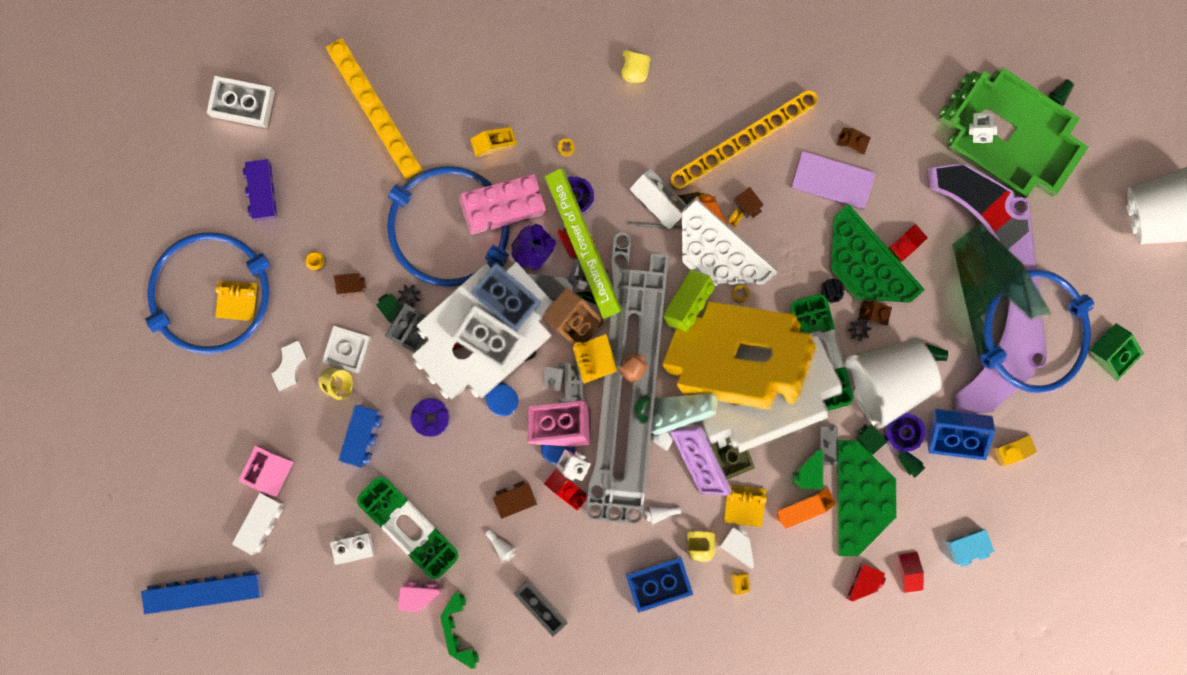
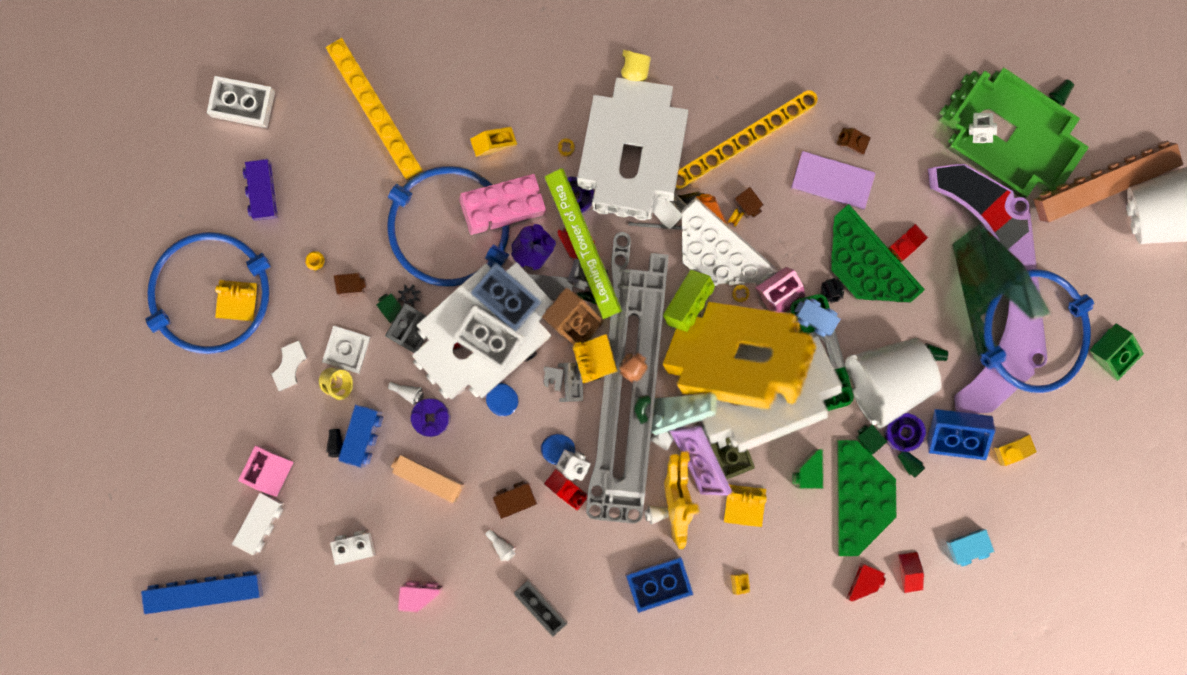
green piece [357,477,459,579] -> none
green slope [440,590,479,669] -> none
bright pink slope [528,400,590,447] -> none
light yellow helmet [687,531,715,562] -> none
white slope [719,526,754,569] -> none
orange slope [777,487,836,529] -> none
light grey hinge [818,427,838,465] -> none
black gear [847,318,872,342] -> none
reddish brown bracket [859,301,892,326] -> none
none -> black cone [326,429,343,458]
none -> white cone [388,382,424,405]
none -> light nougat slope [391,455,464,503]
none -> white panel [578,77,688,220]
none -> yellow animal [664,451,700,549]
none -> bright pink slope [755,267,805,313]
none -> light blue brick [795,298,840,337]
none -> nougat brick [1033,141,1184,223]

